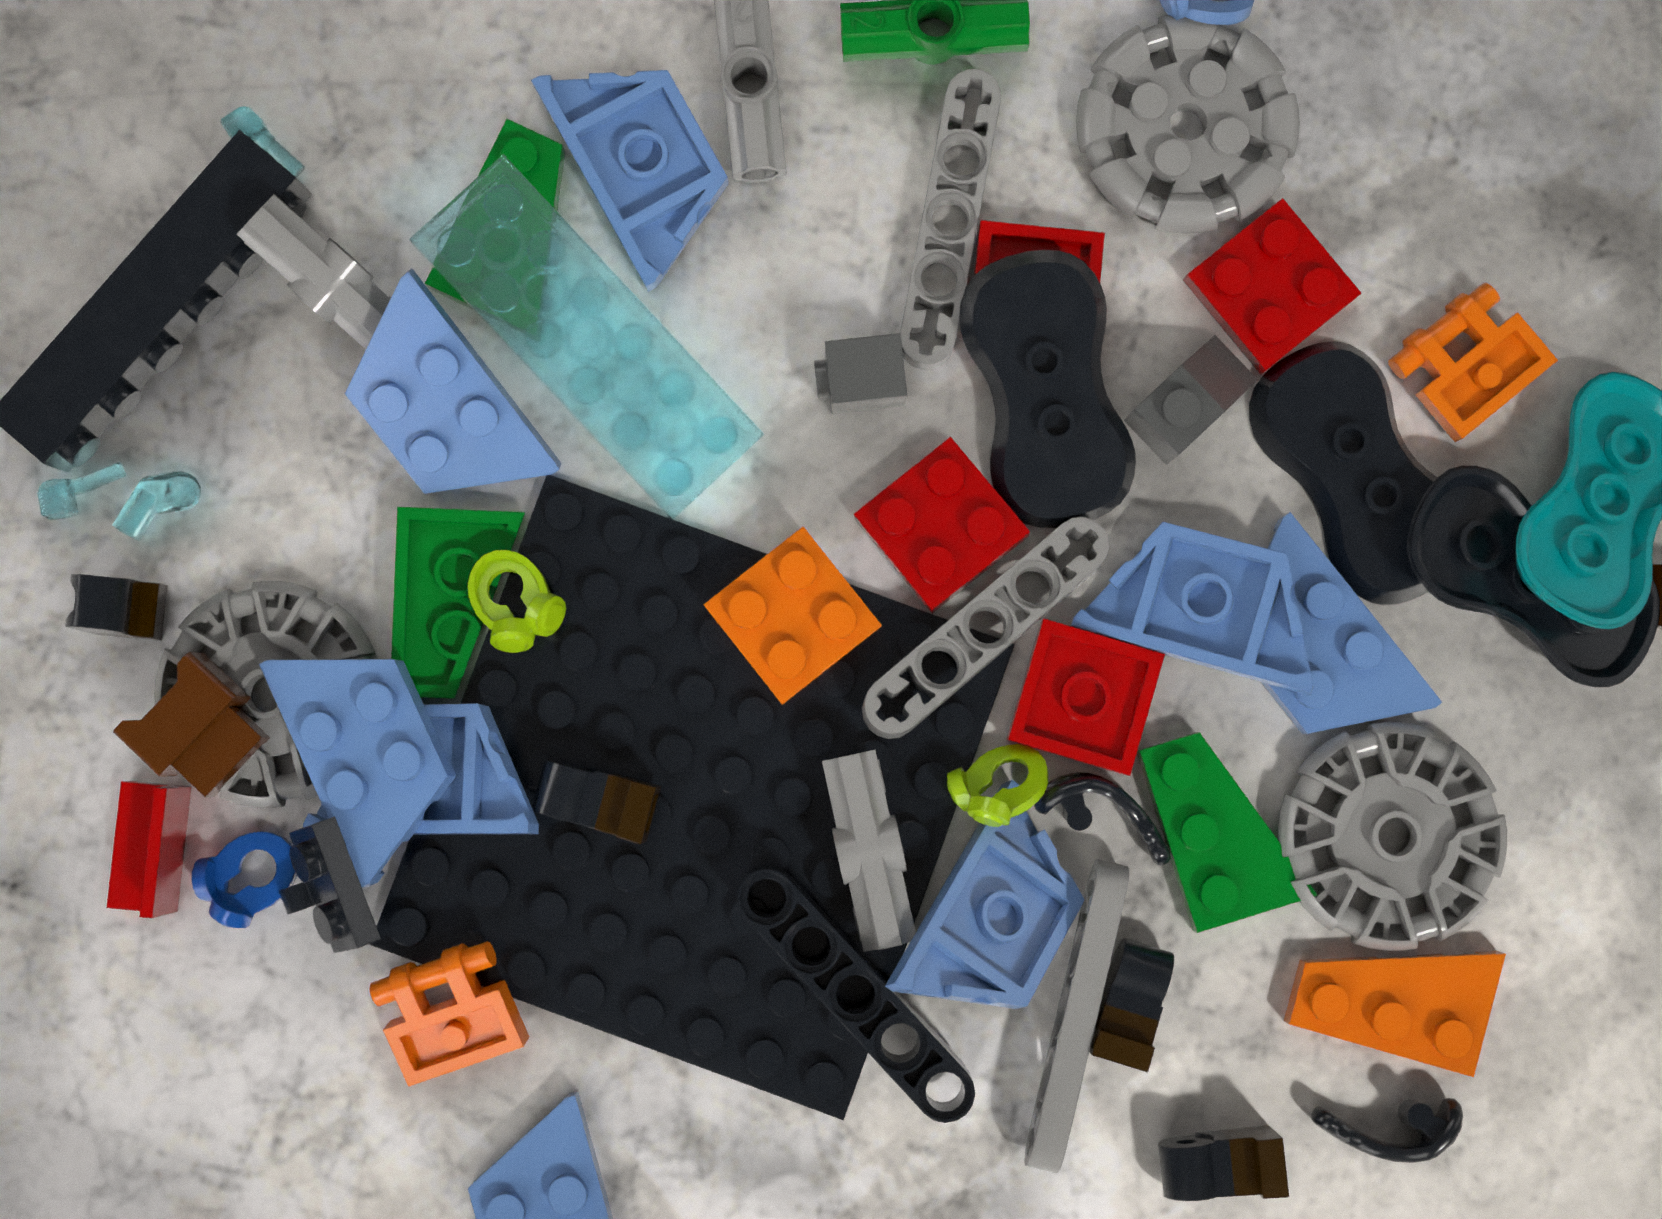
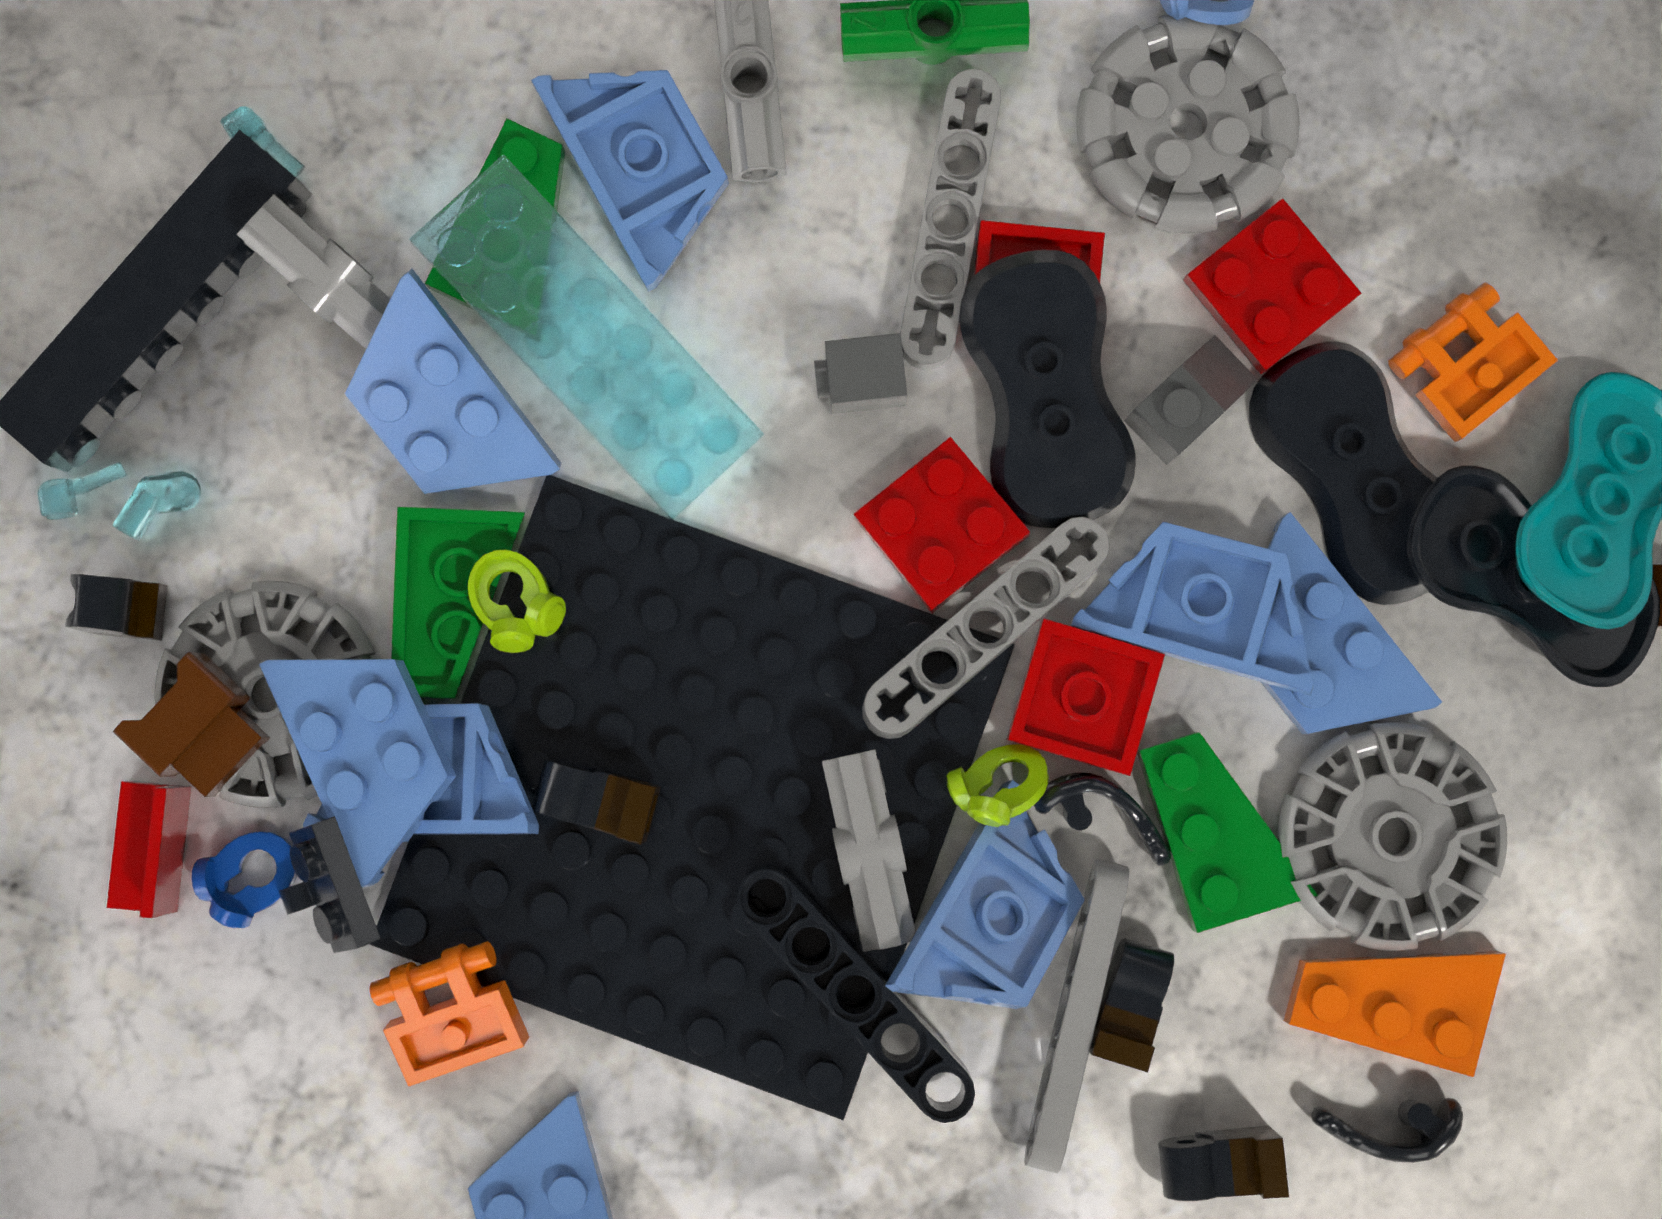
orange plate [704,526,882,705] -> none

